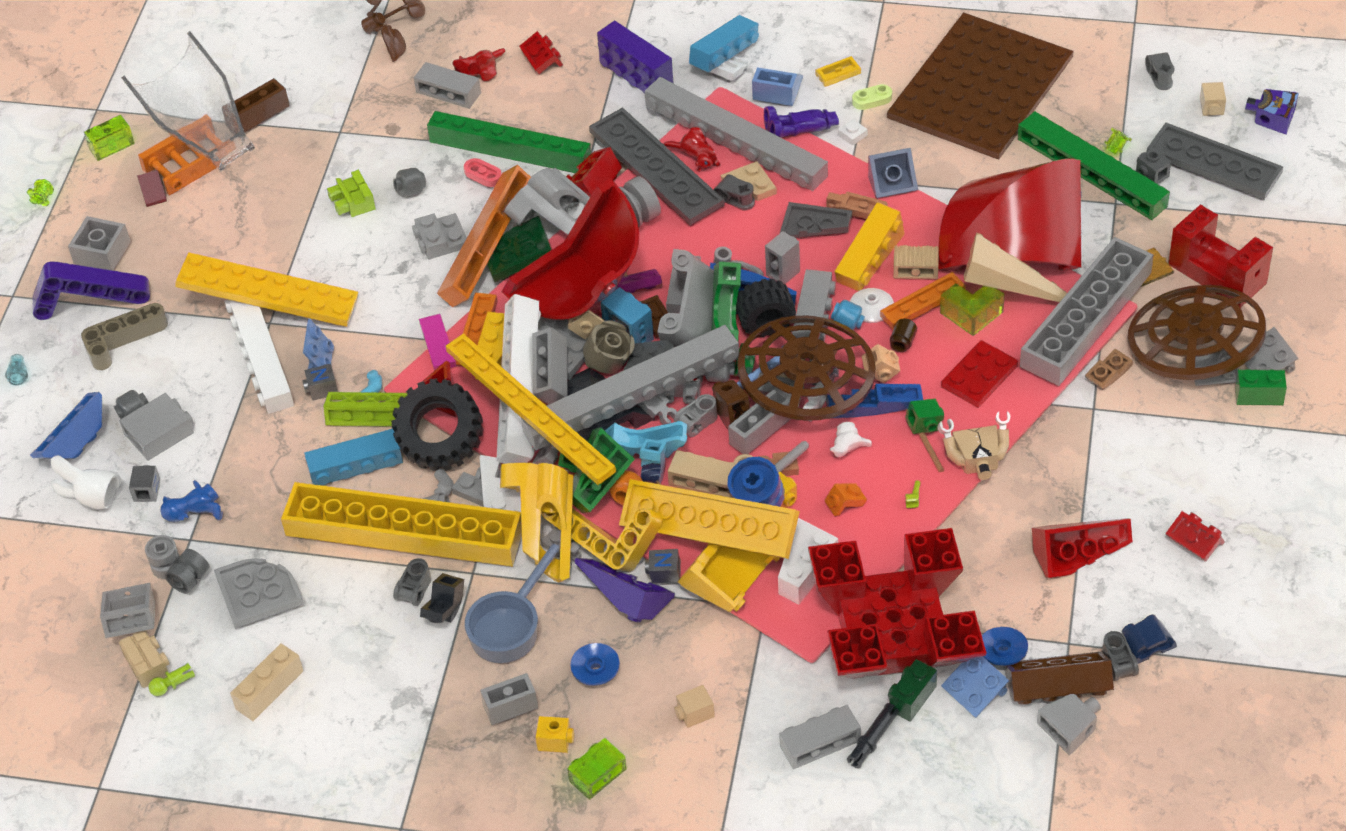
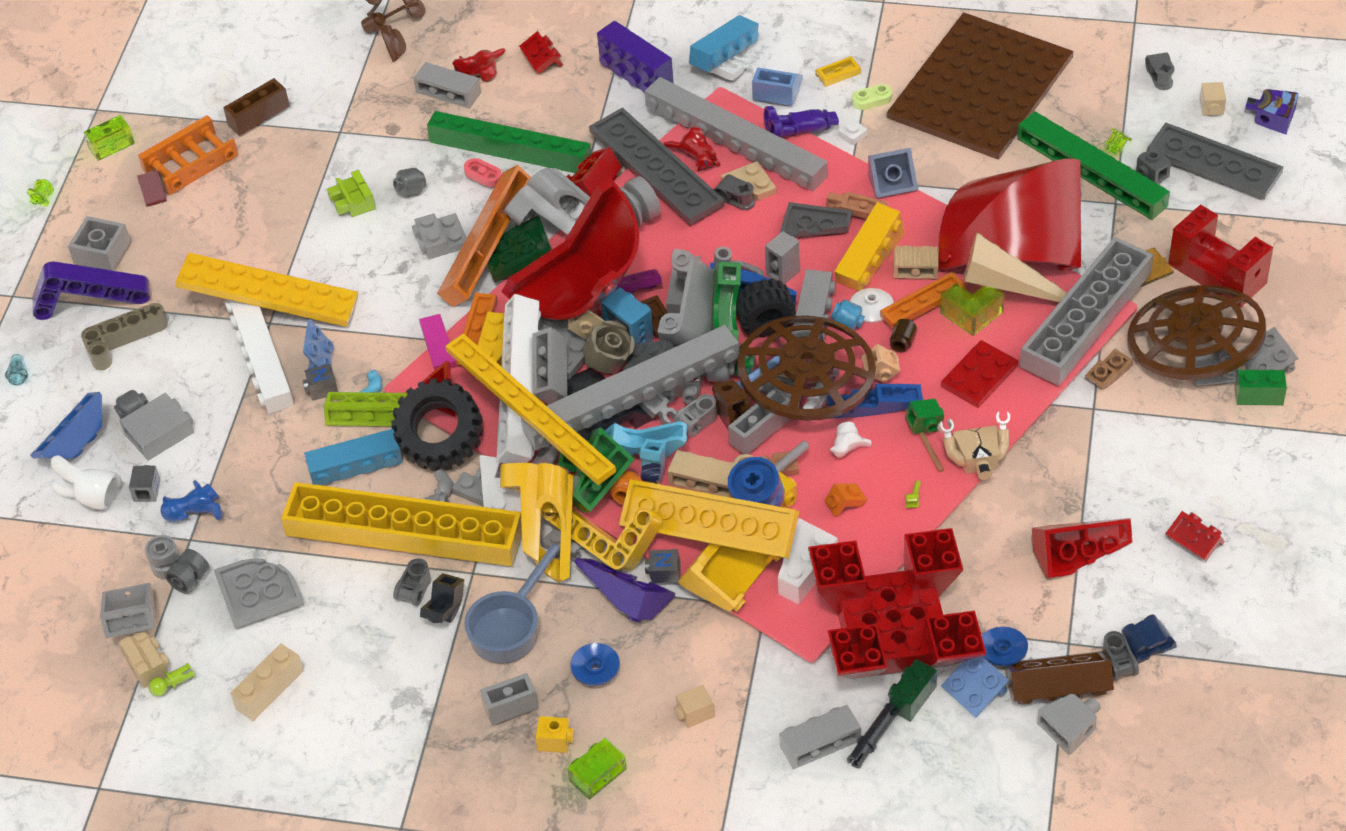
clear windscreen [121,31,255,172] -> none

